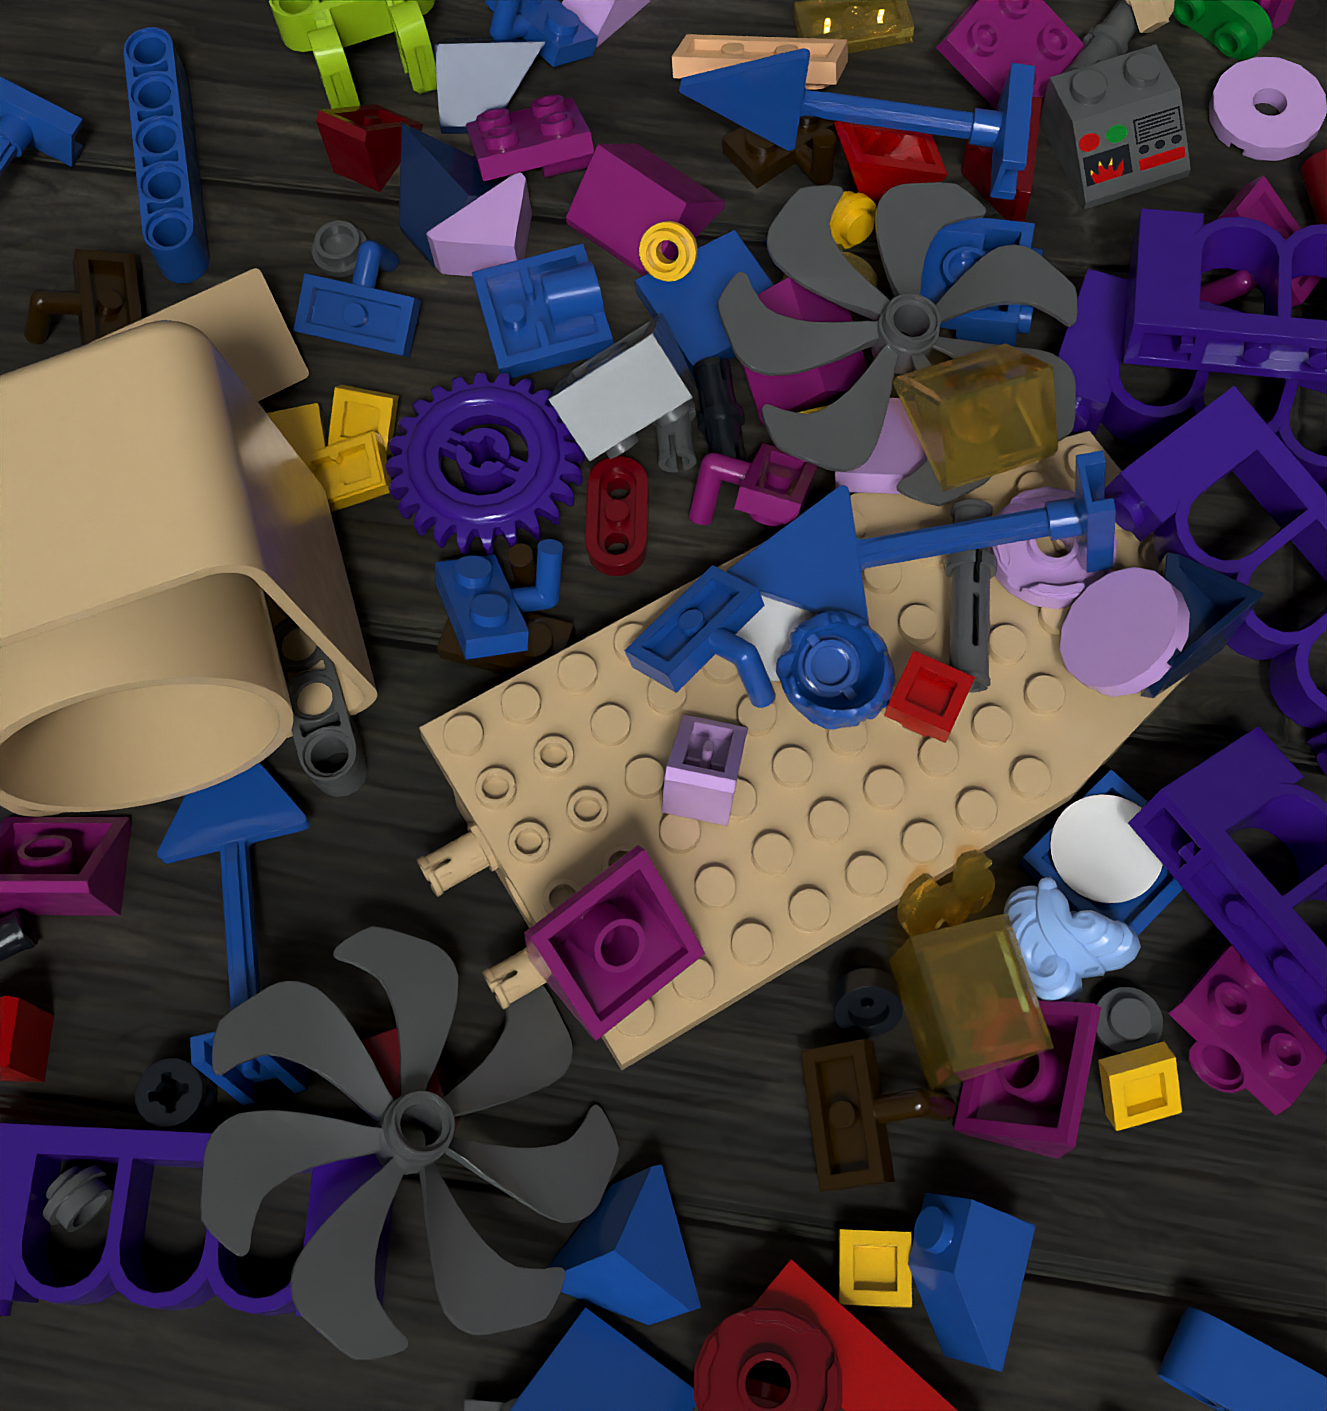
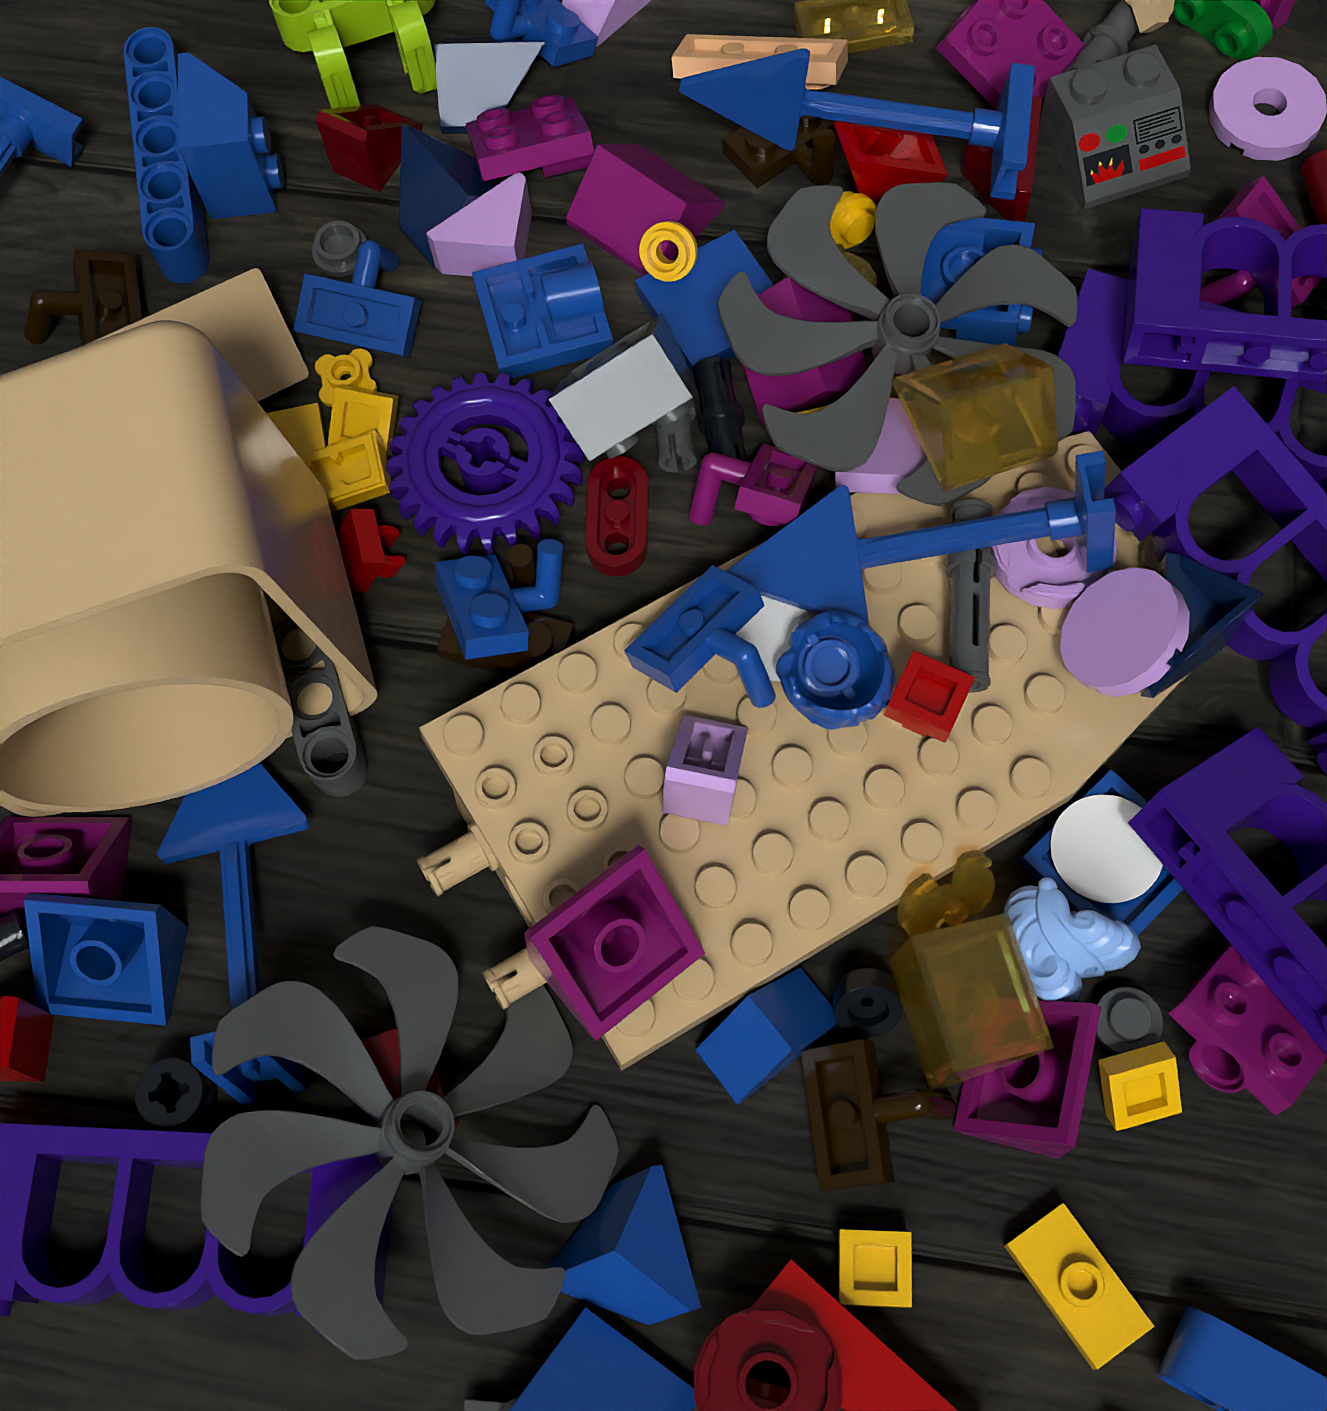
dark grey plate [43,1165,113,1232] -> none
blue slope [908,1193,1036,1372] -> none
none -> blue slope [24,893,188,1025]
none -> blue slope [178,53,285,219]
none -> yellow plate [315,348,377,407]
none -> red tile [336,509,406,593]
none -> blue slope [696,967,838,1106]
none -> yellow plate [1004,1203,1155,1370]

